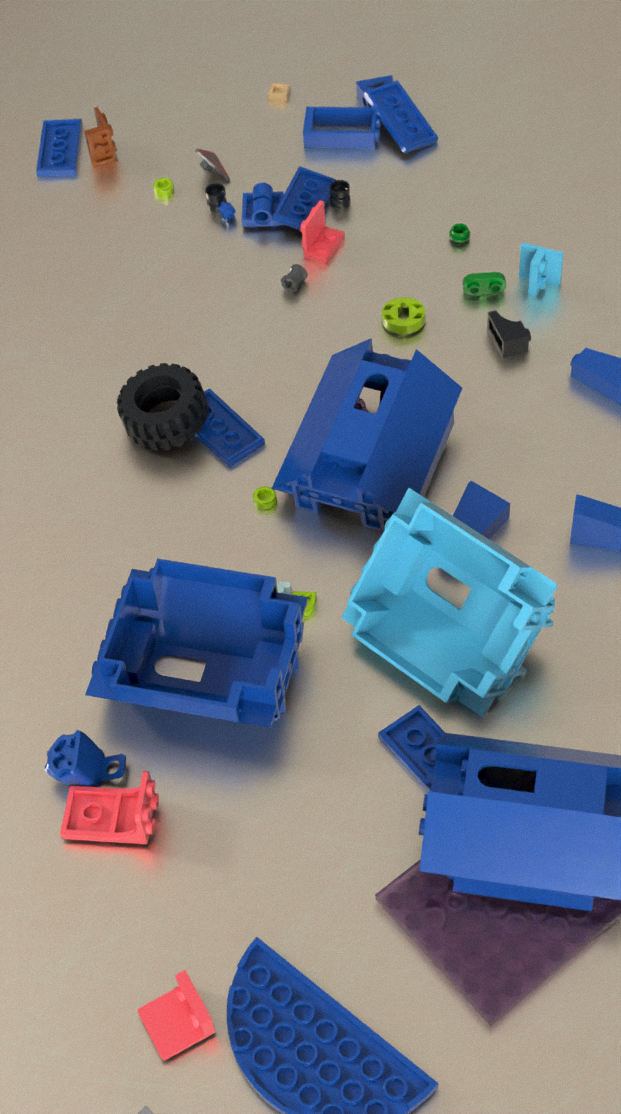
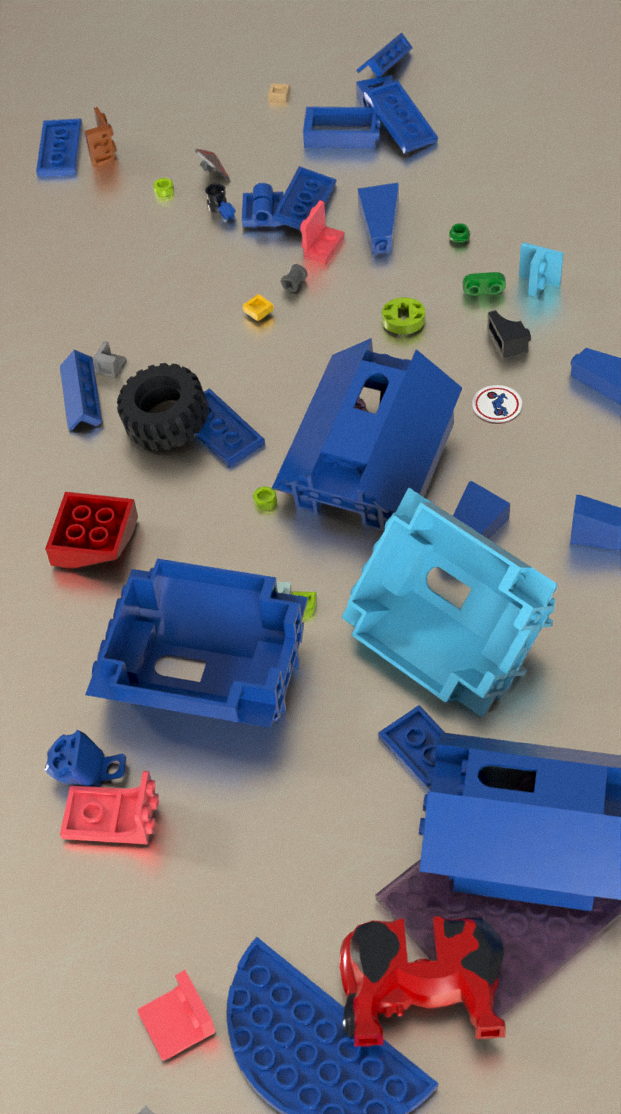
black wheel [329,180,350,209] -> none
none -> red slope [45,492,138,568]
none -> blue panel [60,350,102,431]
none -> light grey panel [93,341,127,379]
none -> yellow plate [243,294,274,321]
none -> red animal [339,916,506,1047]
none -> blue panel [356,33,413,78]
none -> blue slope [358,182,399,254]
none -> white sticker [472,385,522,423]

